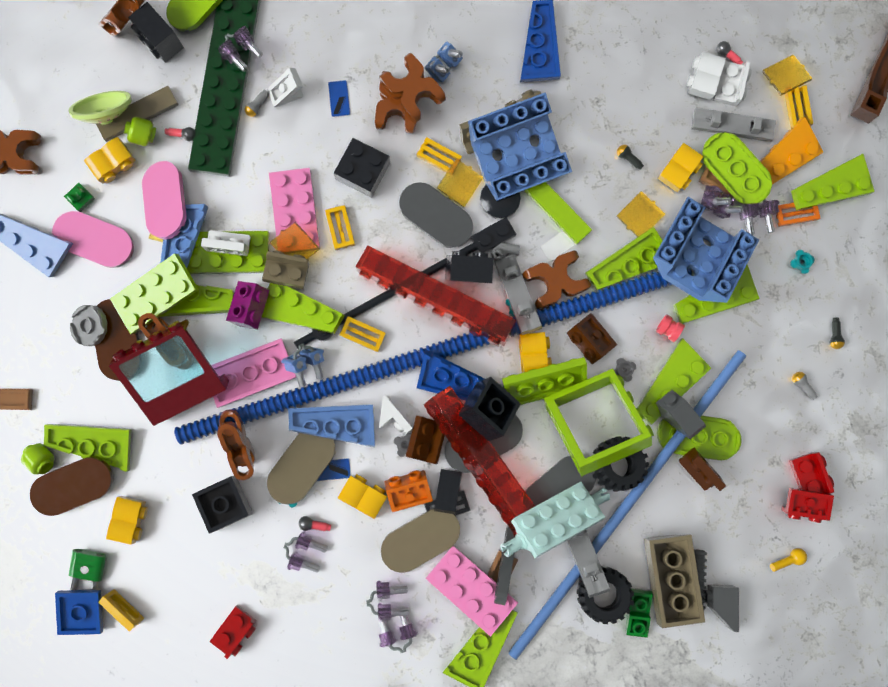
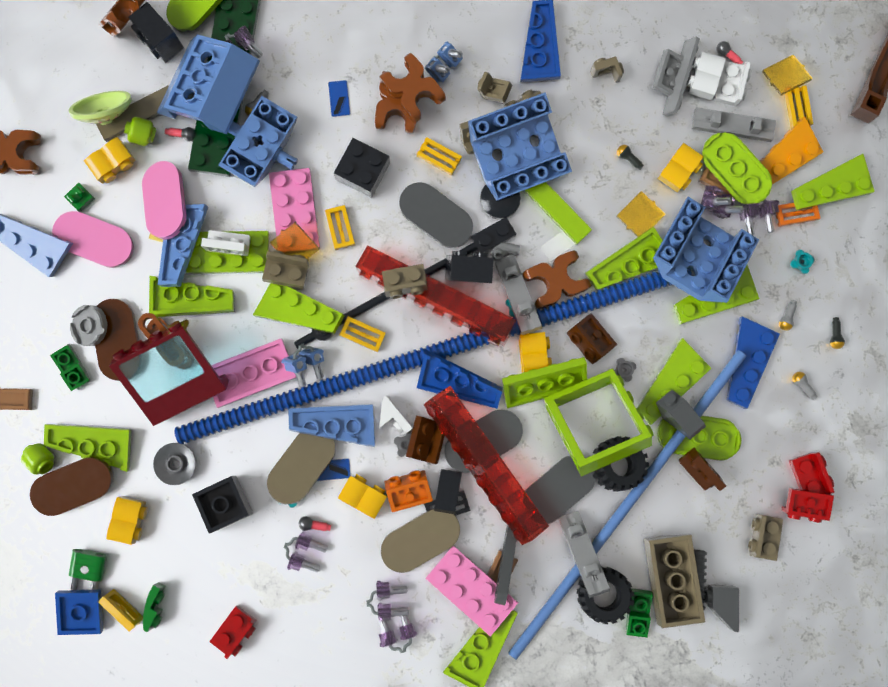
plate [110,253,199,334] -> none
dark orange piece [217,409,255,480] -> none
magenta brick [226,281,270,330] -> none
white slope [267,68,303,107] -> none
clear yellow piece [437,158,483,207] -> none
black brick [458,377,521,441] -> none
light aqua plate [500,482,610,559] -> none
coral wheel [656,314,685,342] -> none
yellow bar [770,548,807,572] -> none
none -> green slope [50,344,90,391]
none -> green slope [143,582,166,632]
none -> flat silver dish [153,443,196,485]
none -> medium blue slope [157,34,260,134]
none -> medium blue slope [219,96,298,187]
none -> dark tan bracket [382,264,428,299]
none -> dark tan bracket [477,72,513,103]
none -> dark tan bracket [590,56,624,83]
none -> light grey bracket [652,36,700,116]
none -> blue wing [726,316,780,409]
none -> dark tan bracket [748,514,783,561]
none -> light grey piece [779,300,797,331]

